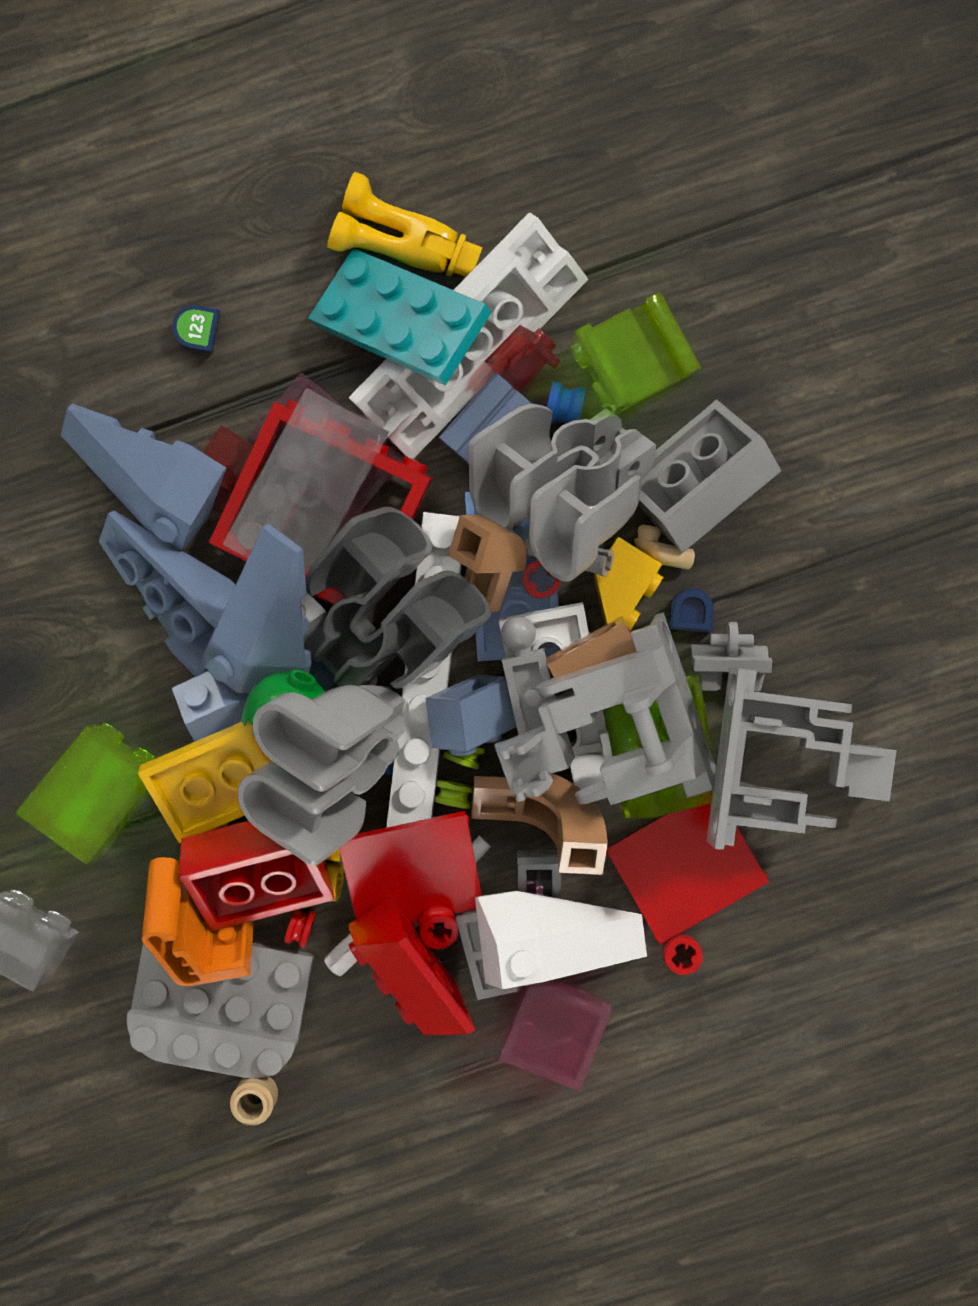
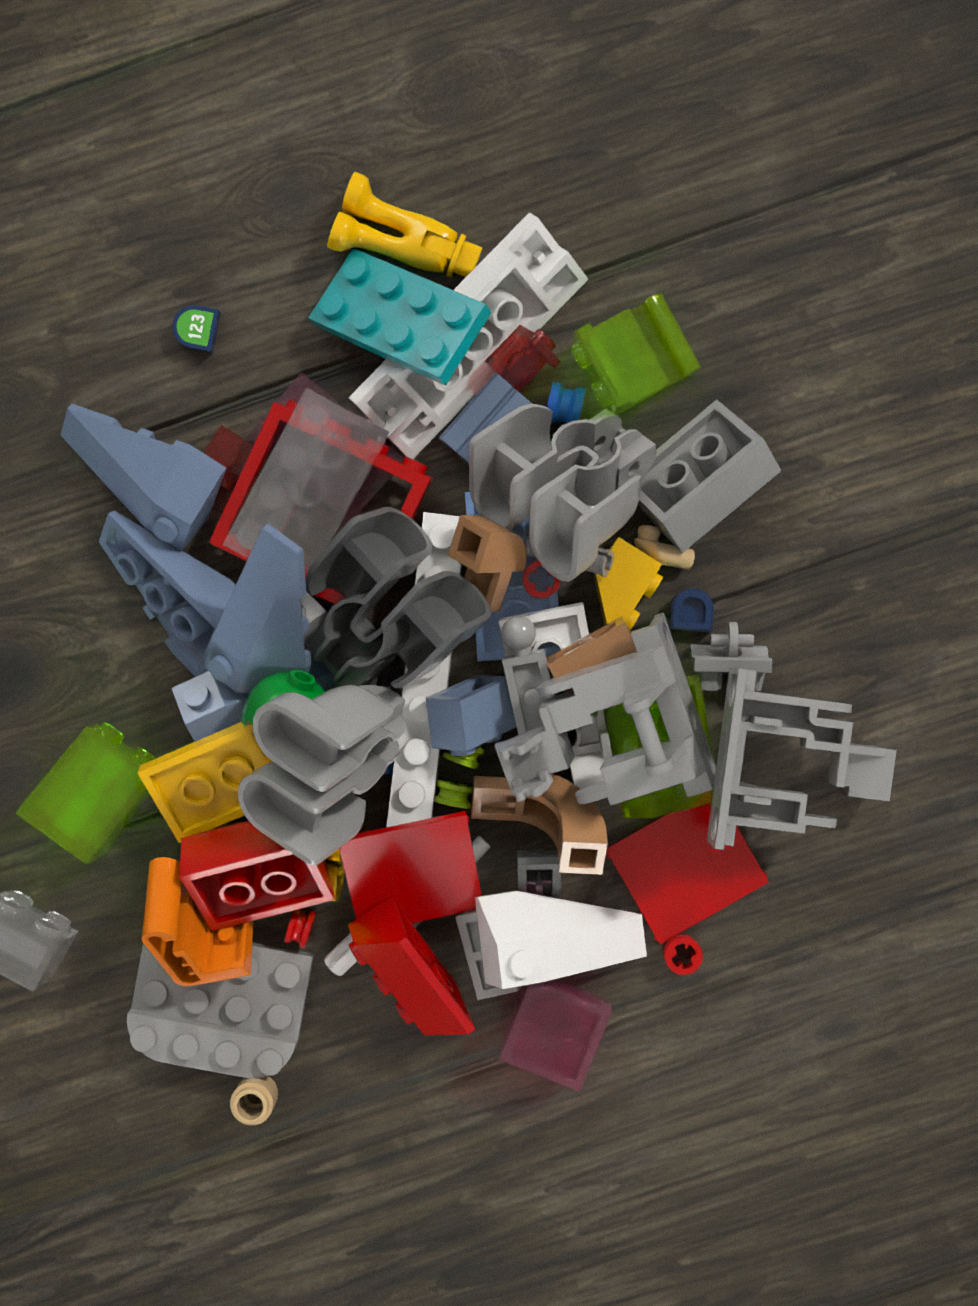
red bush [418,905,459,949] -> none

